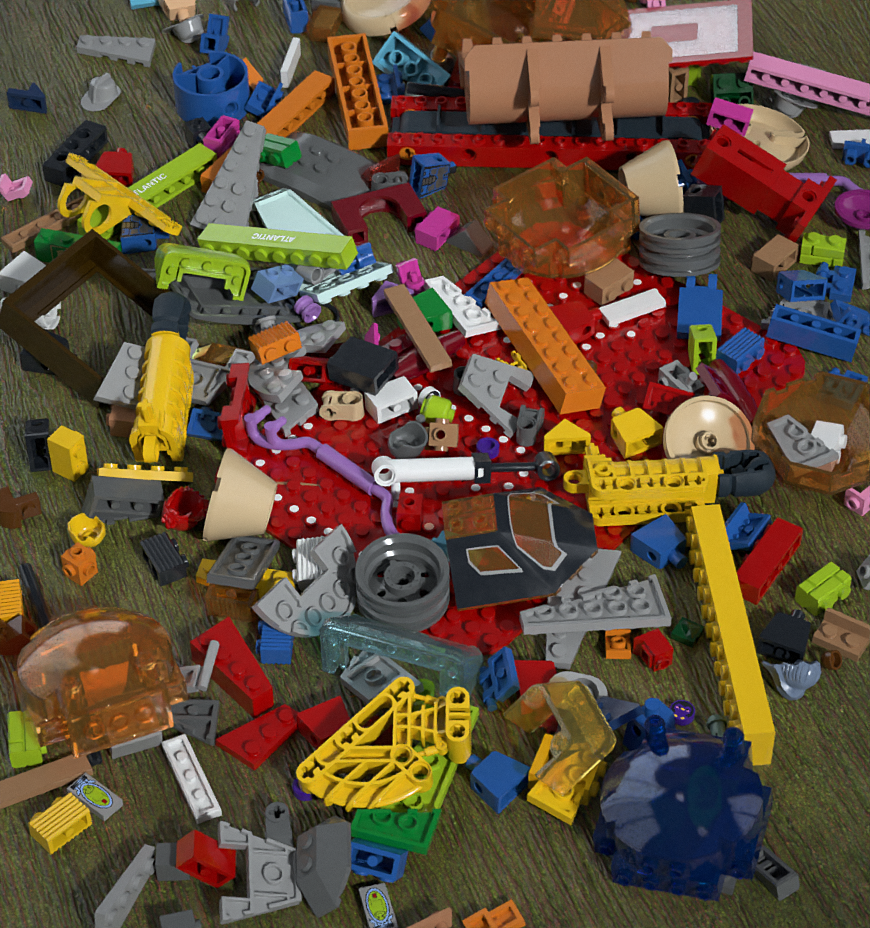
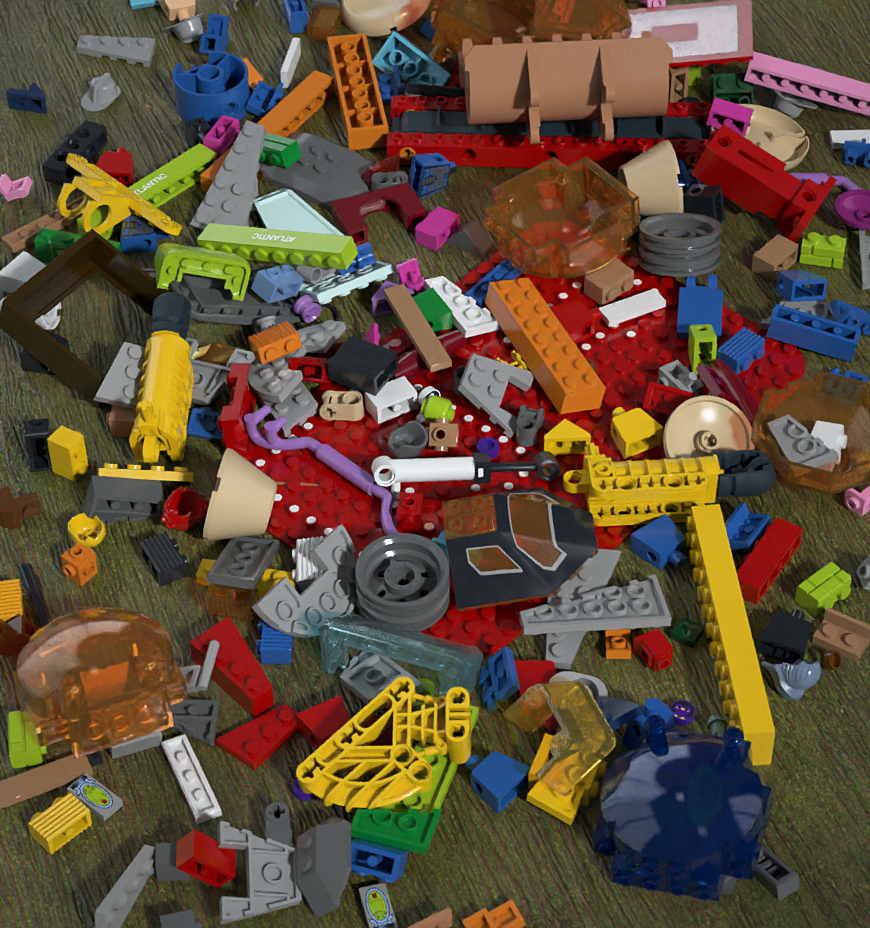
blue plate [816,262,856,303] -> none

